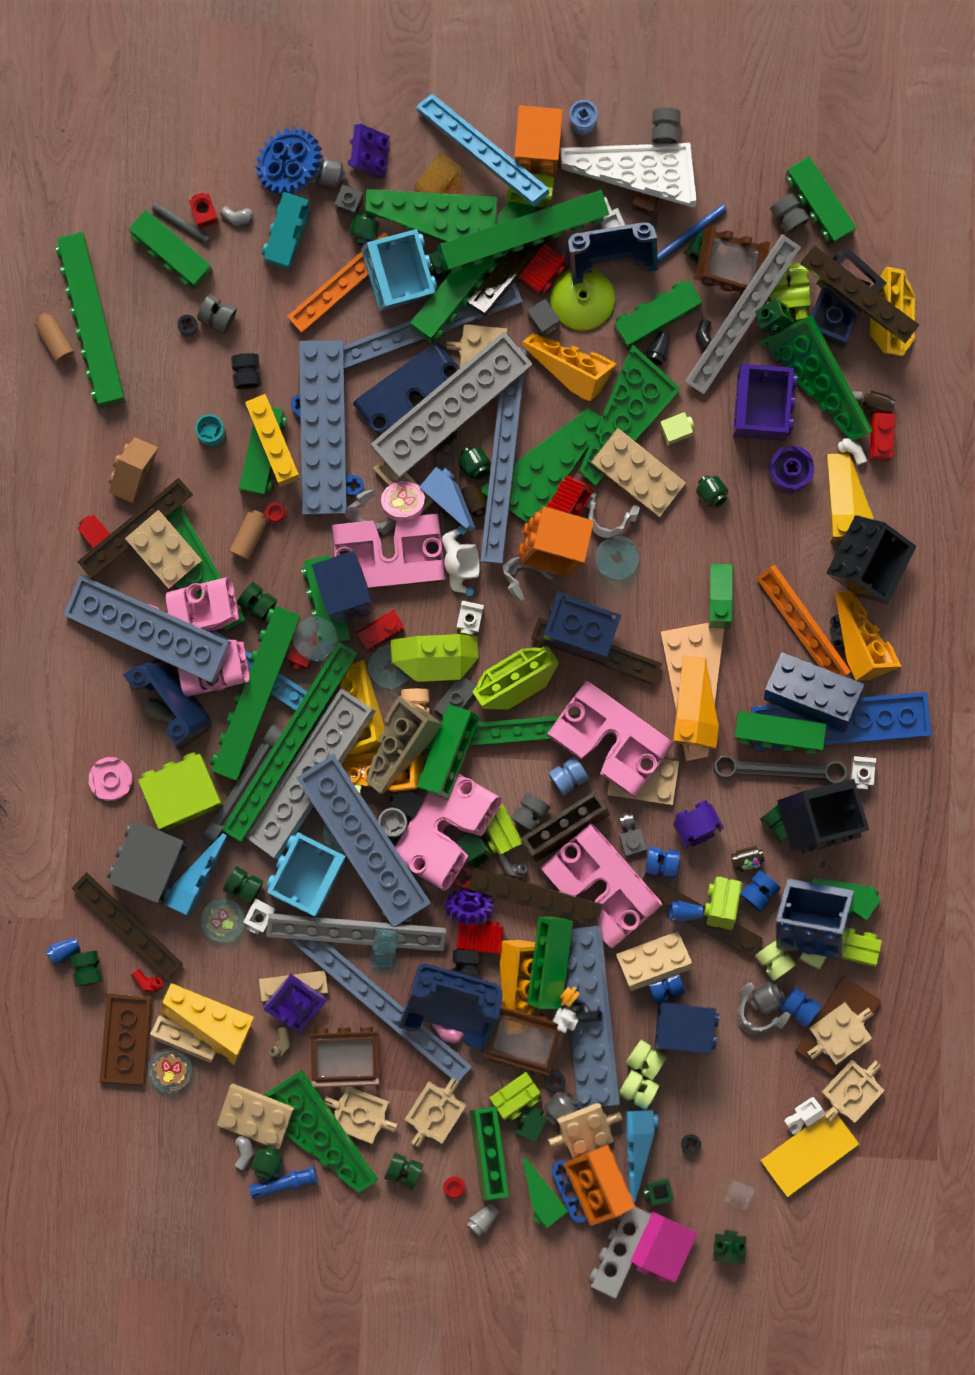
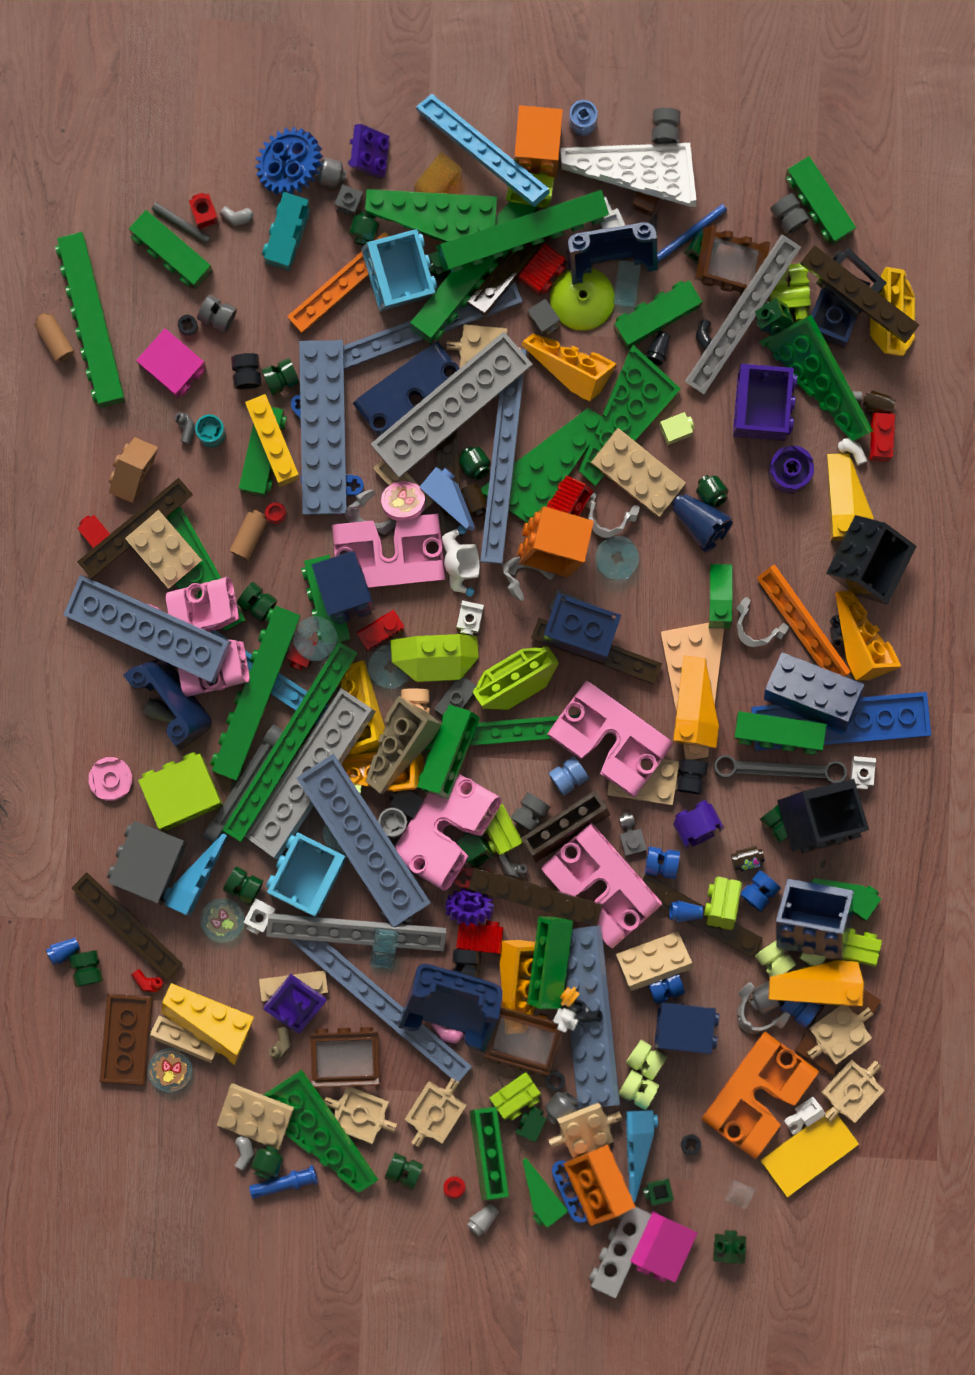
none -> dark pink brick [136,328,206,398]
none -> flat silver arm [175,412,195,445]
none -> dark green wheel [261,358,300,396]
none -> clear light blue slope [613,260,641,307]
none -> dark blue cone [672,494,733,552]
none -> black wheel [675,759,708,795]
none -> orange connector [701,1031,819,1159]
none -> light grey helmet [736,597,789,647]
none -> light orange wedge [768,960,863,1007]

